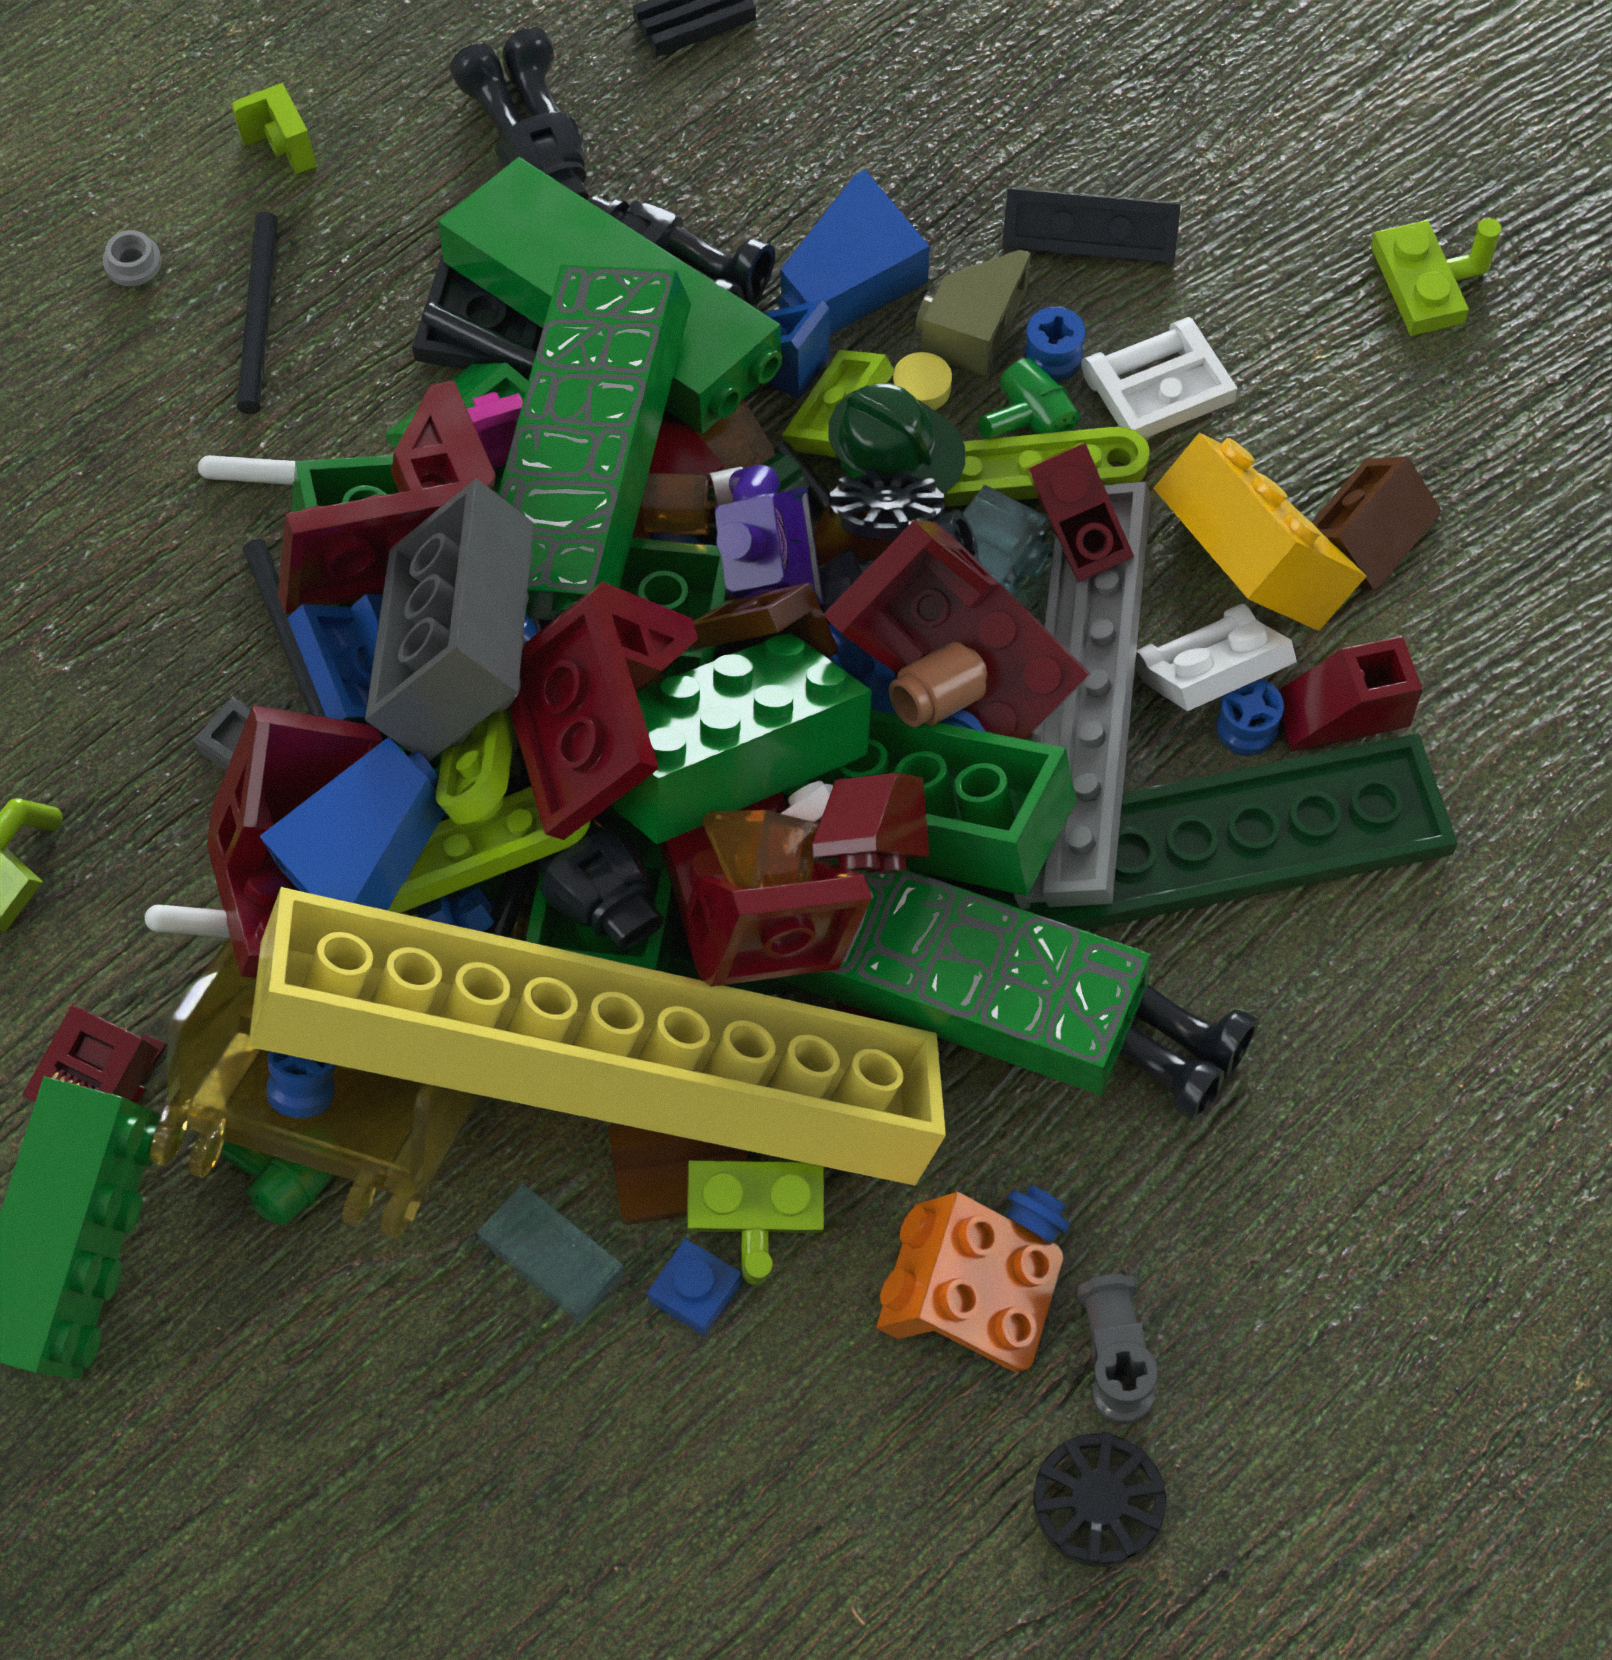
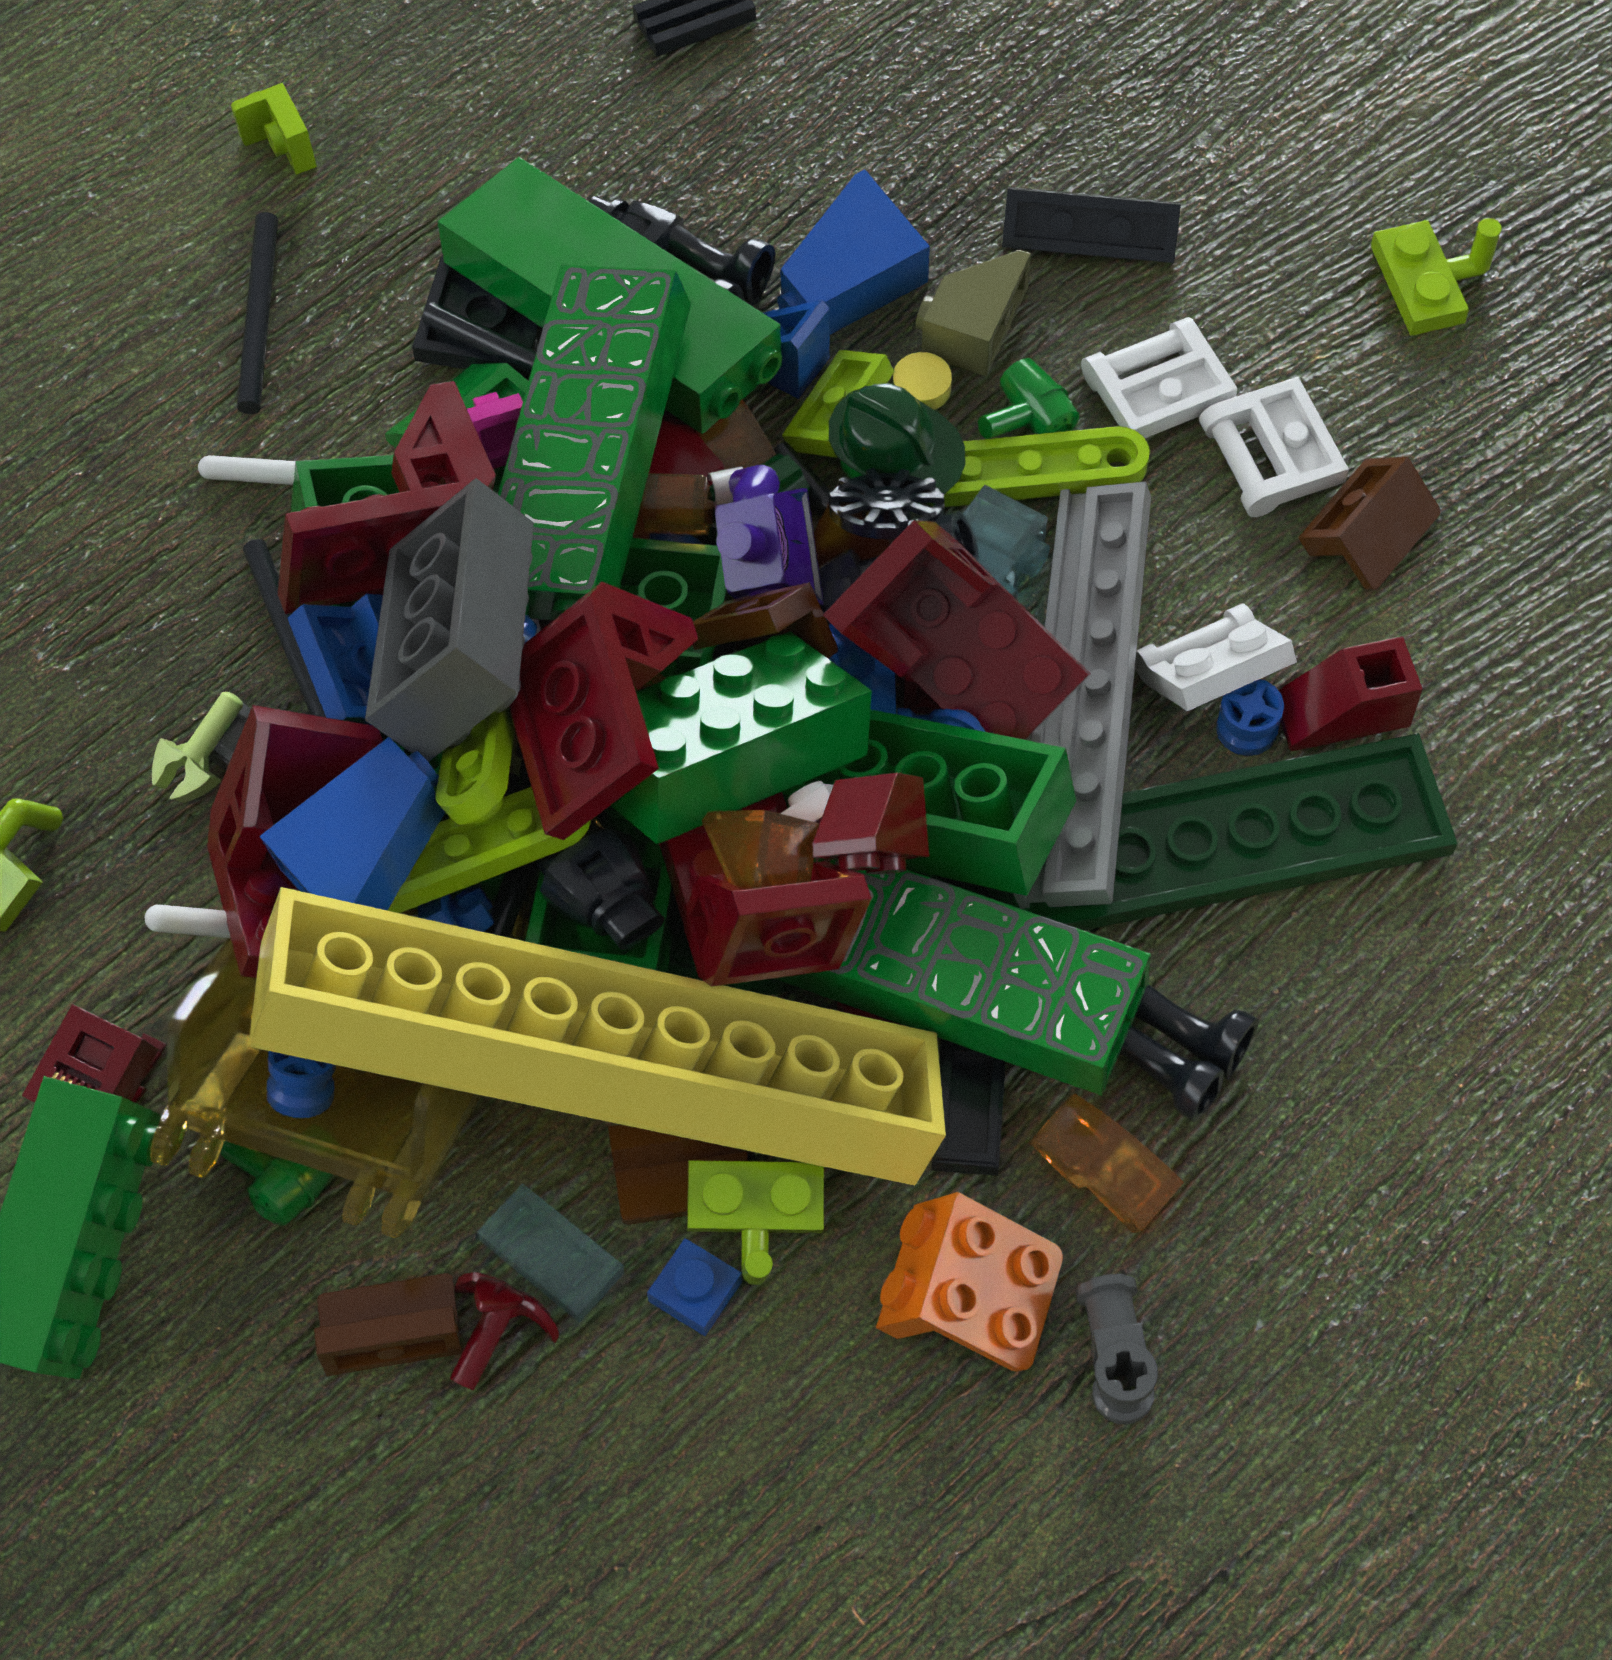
light grey plate [103,230,162,286] -> none
black piece [450,27,589,201] -> none
nougat brick [889,642,987,727] -> none
blue plate [1004,1185,1071,1245] -> none
blue wheel [1025,307,1085,382] -> none
dark red slope [1025,443,1134,582] -> none
black wheel [1033,1432,1166,1567] -> none
yellow wedge [1153,432,1366,631] -> none
none -> yellowish green bar [152,692,243,803]
none -> reddish brown panel [314,1273,463,1376]
none -> dark red plant [450,1272,559,1391]
none -> black tile [931,1039,1006,1176]
none -> clear orange slope [1029,1094,1184,1233]
none -> white plate [1199,377,1349,517]

